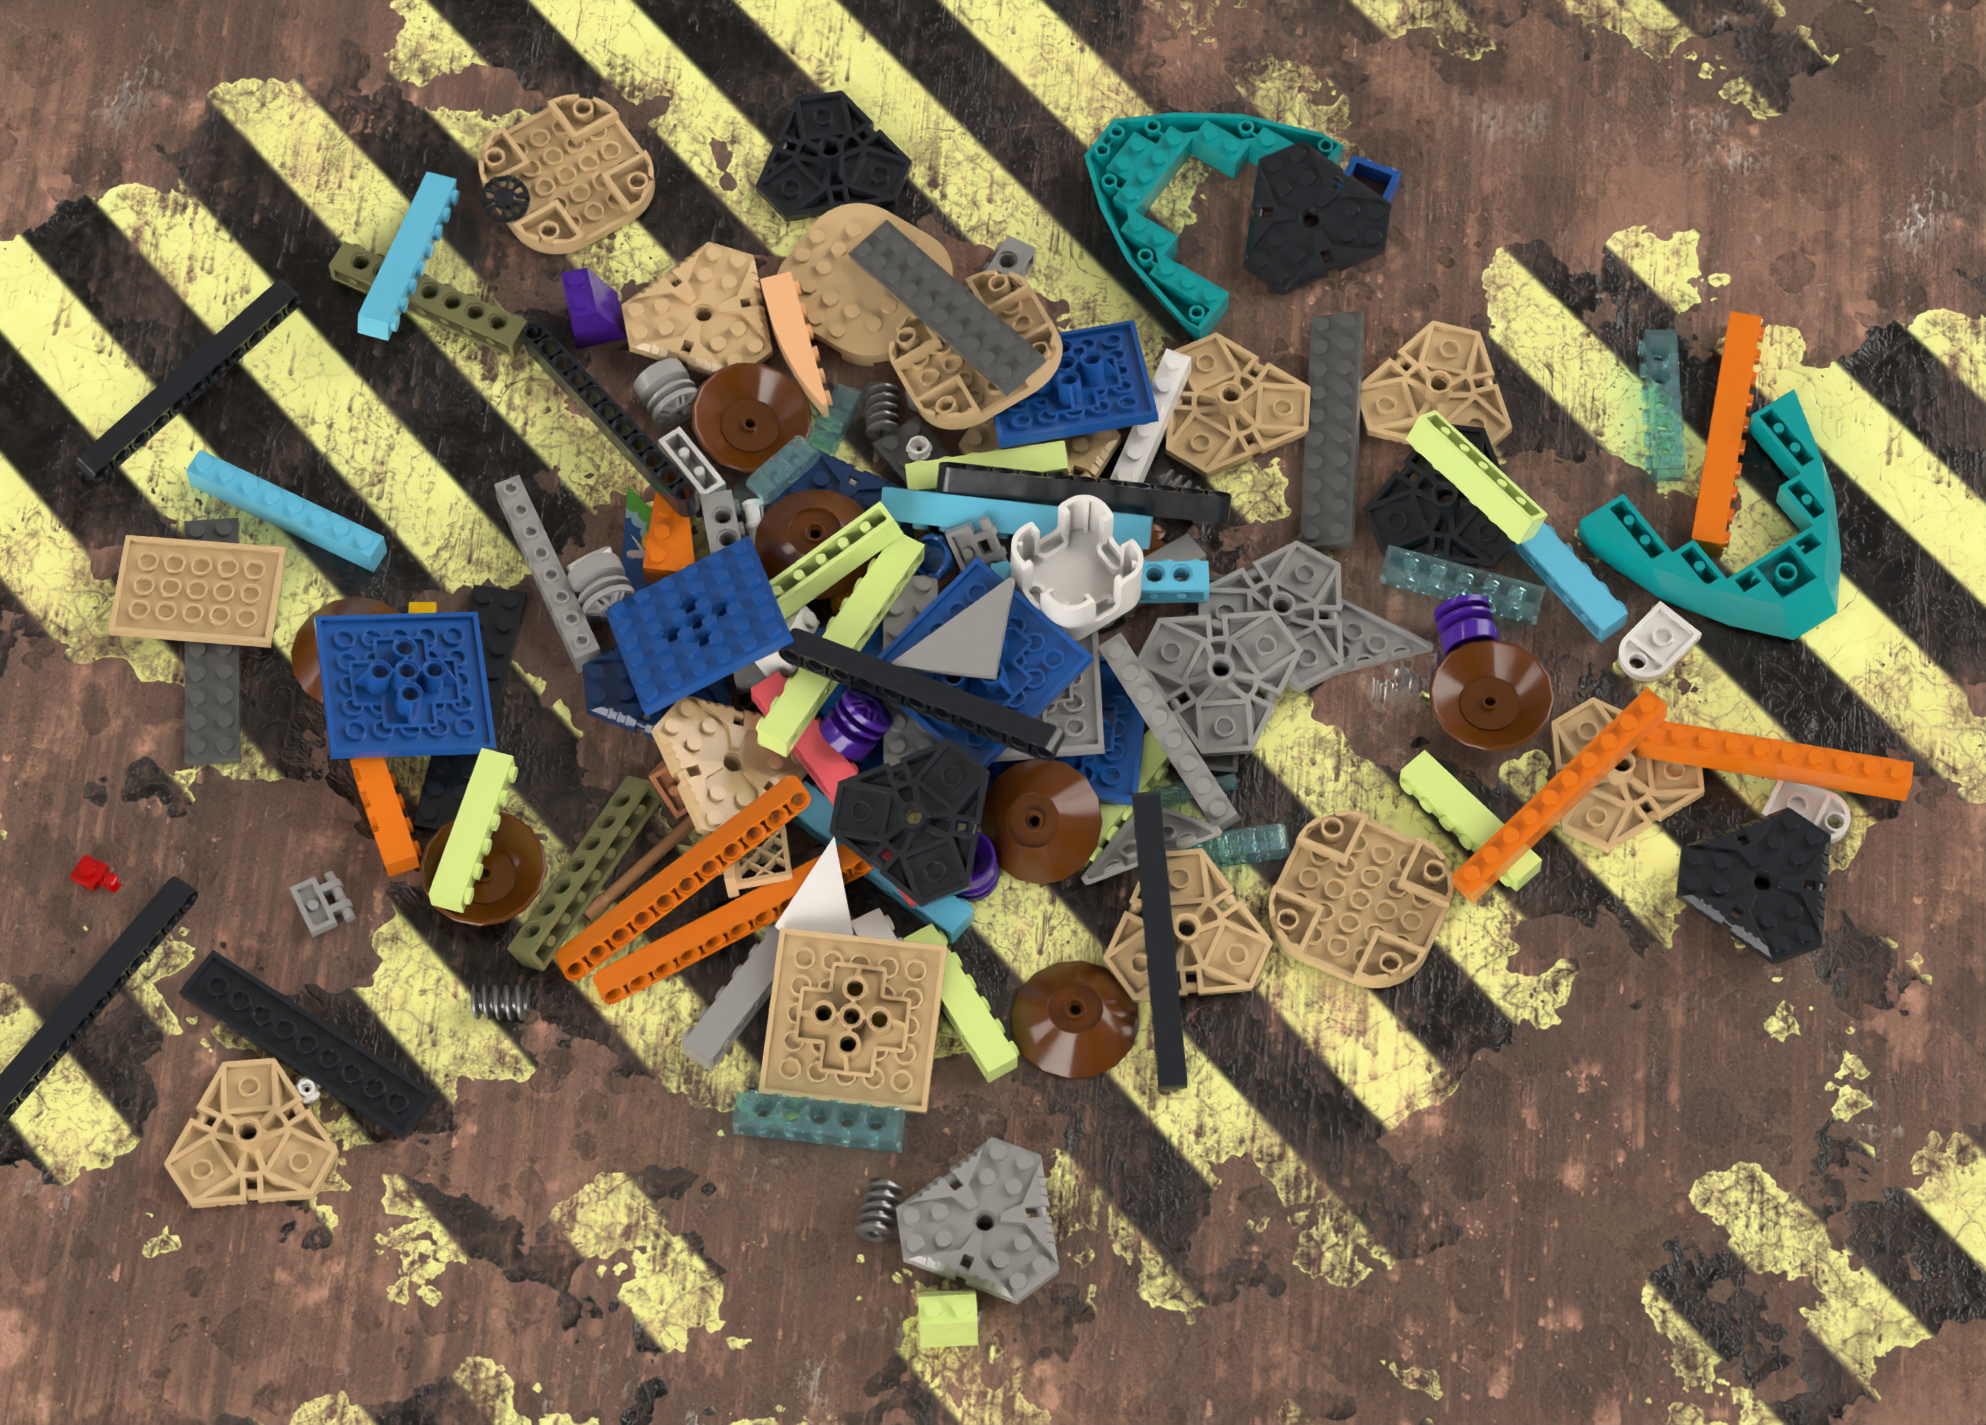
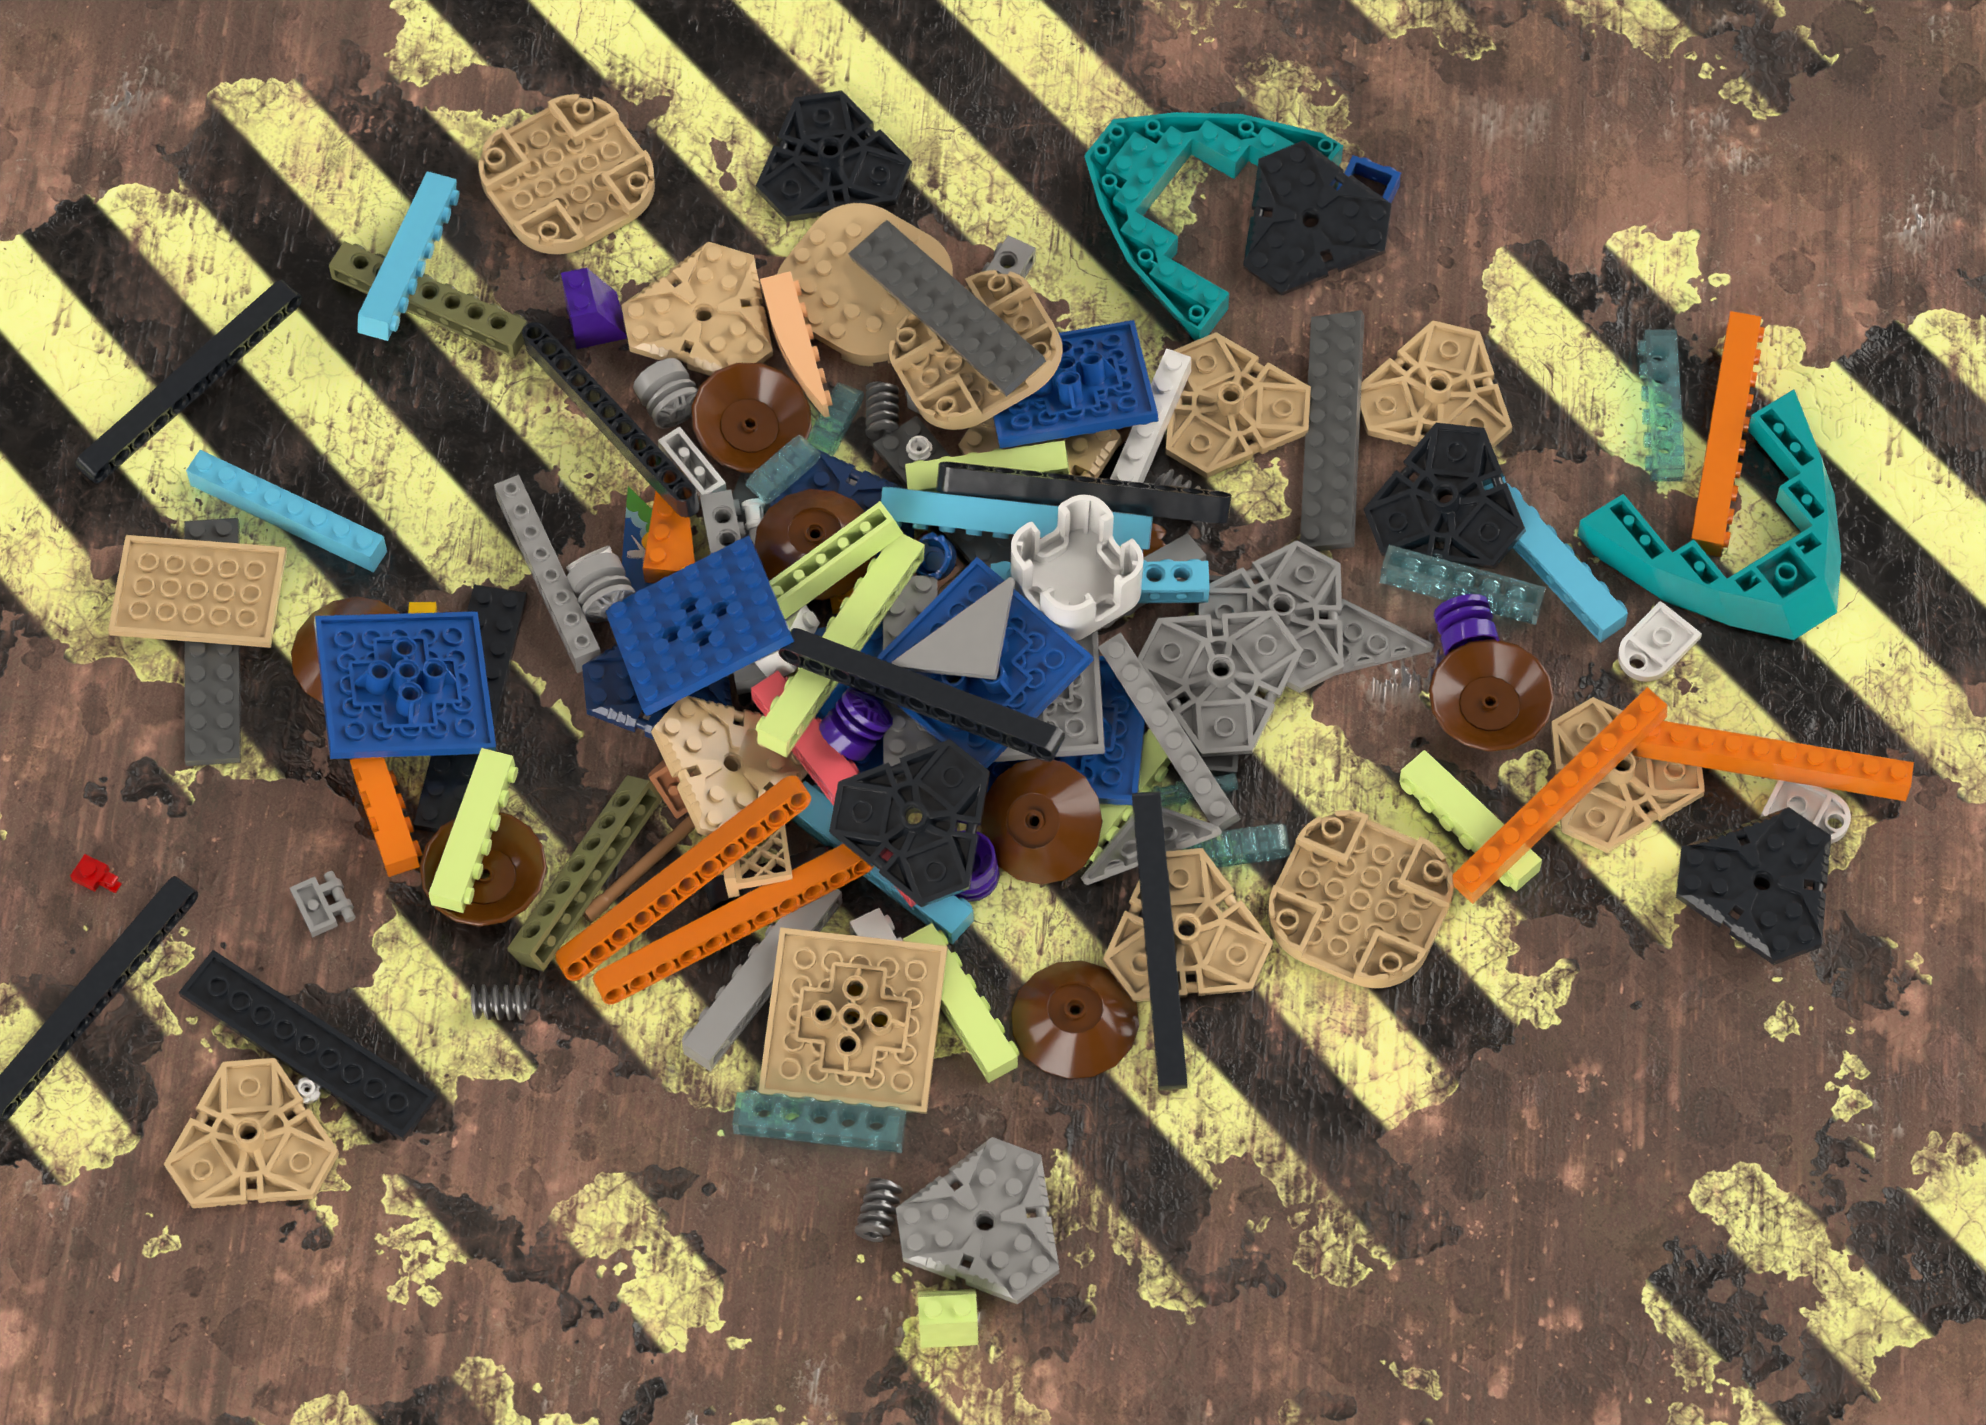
black wheel [481,174,530,223] -> none
white sticker [775,837,854,936] -> none
light grey plate [945,516,1008,572] -> none
yellowish green brick [1406,410,1548,545] -> none

